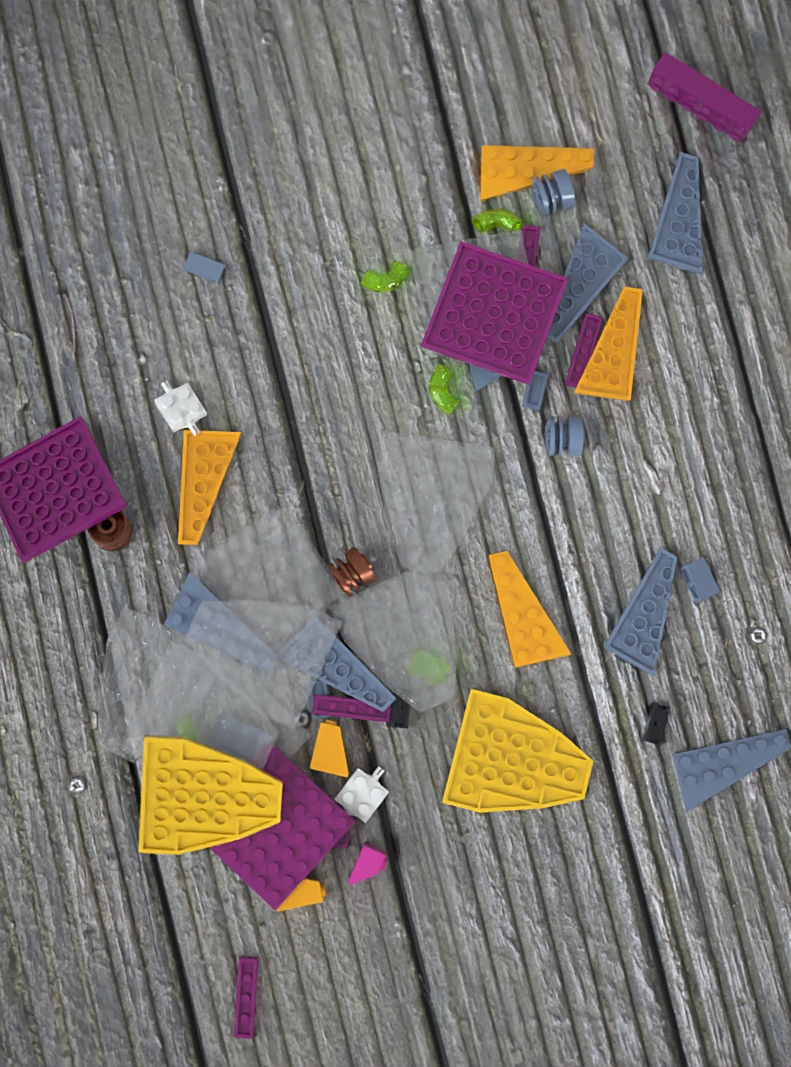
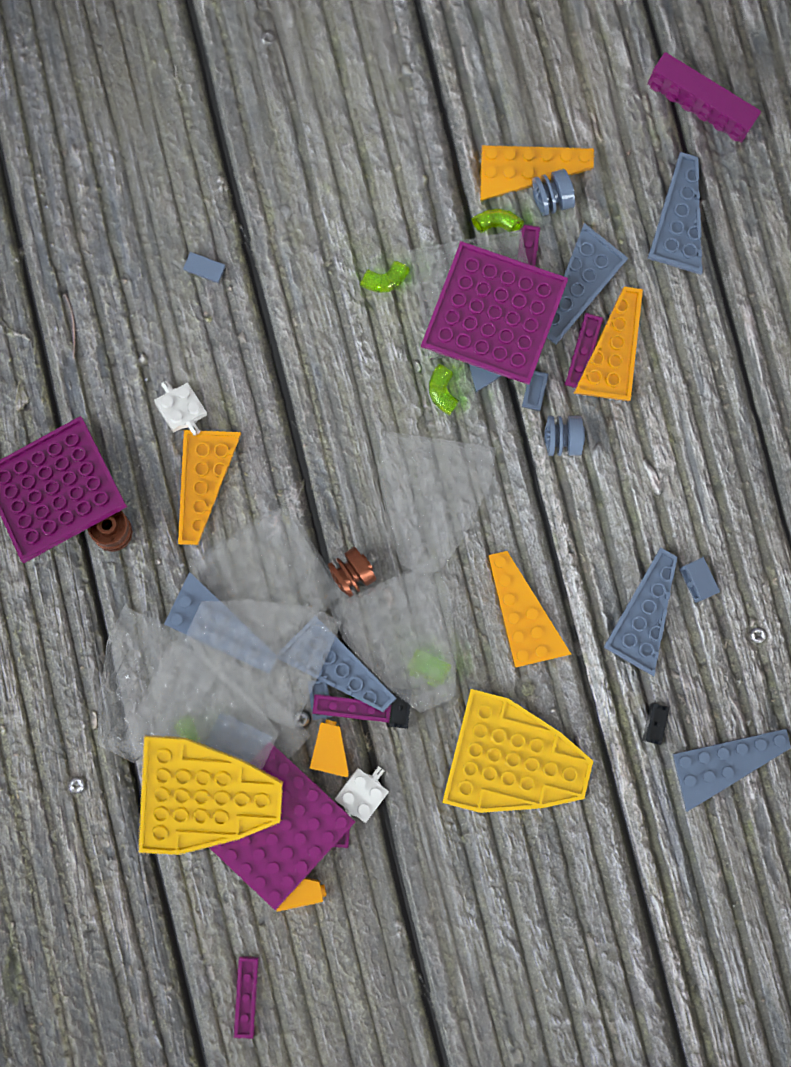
dark pink slope [348,843,388,885] -> none

